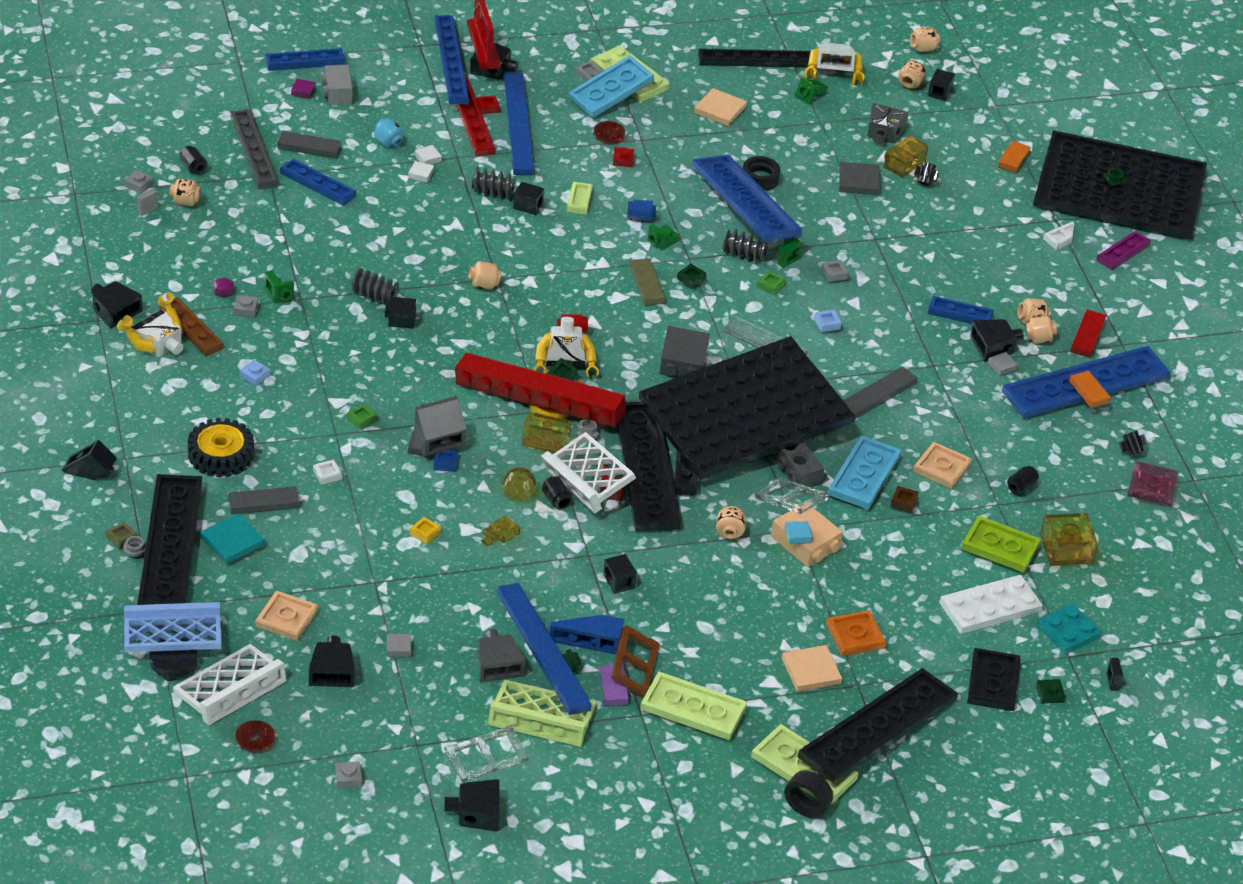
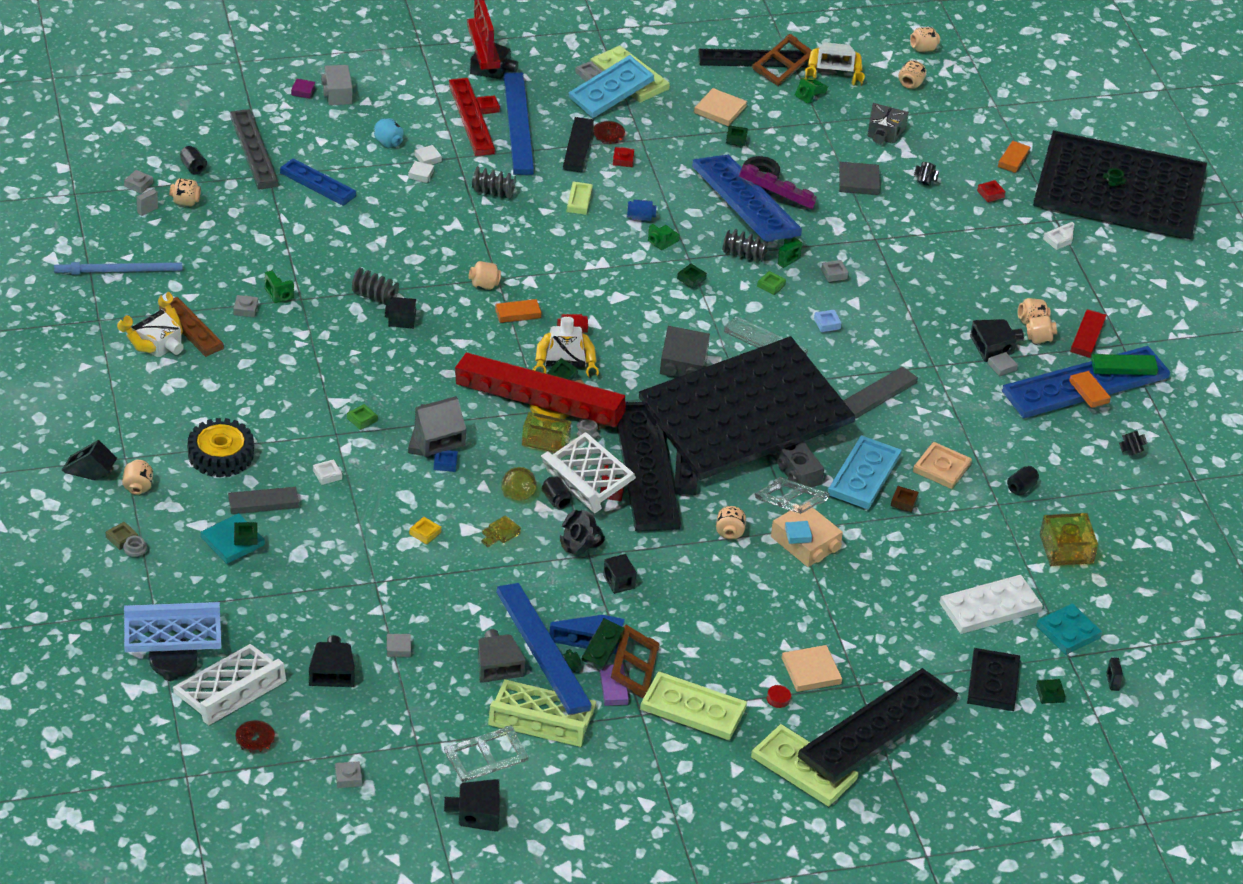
black torso [91,282,142,329] -> none
black plate [137,474,203,605] -> none
magenta tile [213,277,234,297] -> none
light blue plate [239,360,270,386] -> none
light nougat tile [255,590,318,641] -> none
blue tile [265,48,345,71] -> none
dark grey tile [277,131,341,158] -> none
blue tile [434,15,469,105] -> none
black panel [513,182,544,215] -> none
olive tile [629,258,665,306] -> none
black tyre [784,770,833,818] -> none
orange tile [826,610,886,656] -> none
clear yellow brick [884,135,929,178] -> none
black brick [928,68,955,101] -> none
blue tile [928,296,994,324] -> none
lime plate [961,515,1041,573] -> none
magenta tile [1096,231,1151,270] -> none
clear pink plate [1127,461,1179,506] -> none
none -> medium blue bar [54,262,182,275]
none -> light nougat head [122,460,153,495]
none -> dark green plate [234,522,258,545]
none -> orange tile [495,299,541,323]
none -> black tile [560,509,605,555]
none -> black tile [563,117,594,173]
none -> dark green plate [582,618,625,671]
none -> dark green plate [726,125,748,146]
none -> magenta plate [739,164,817,209]
none -> dark orange window [752,34,812,86]
none -> red tile [766,685,791,708]
none -> red plate [977,180,1006,202]
none -> green tile [1091,354,1158,375]

